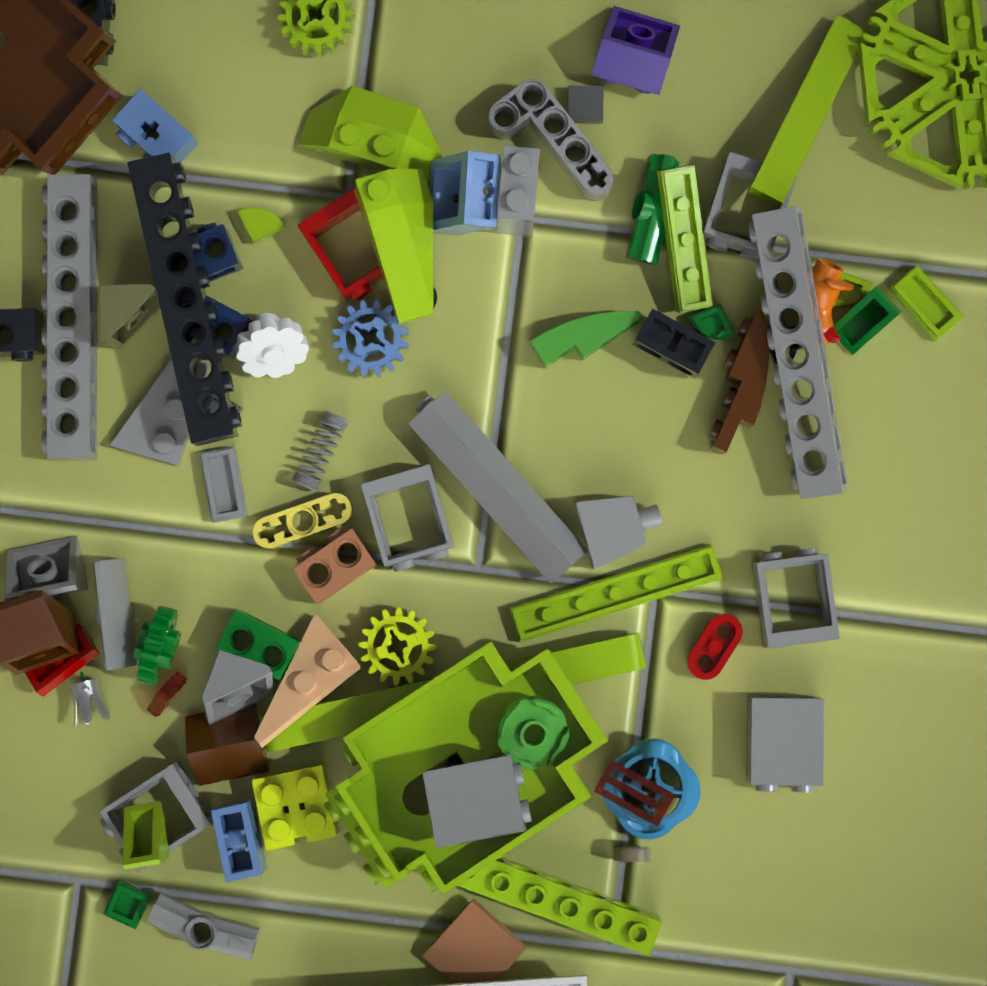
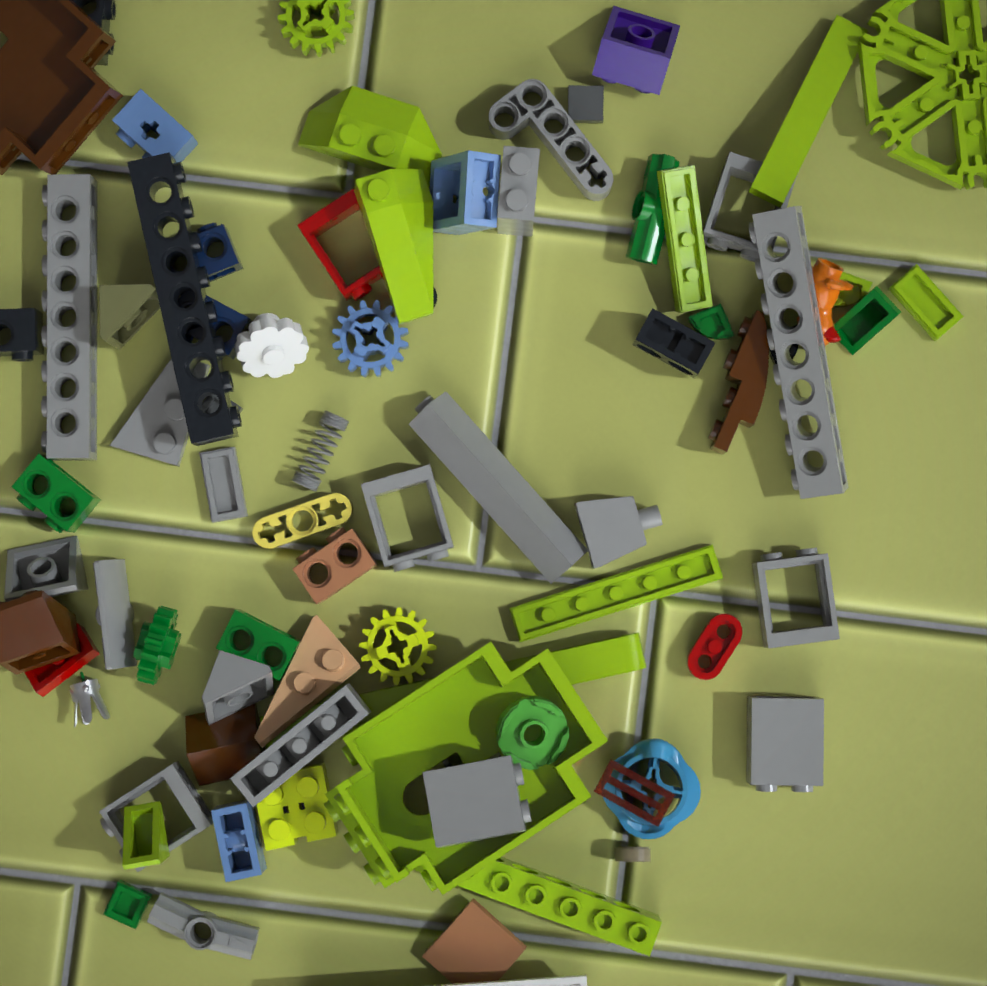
clear red tile [146,671,187,717] -> none
lime tile [237,207,286,244] -> none
bright green slope [530,311,643,368] -> none
none -> green brick [12,453,101,533]
none -> light grey brick [230,683,371,807]

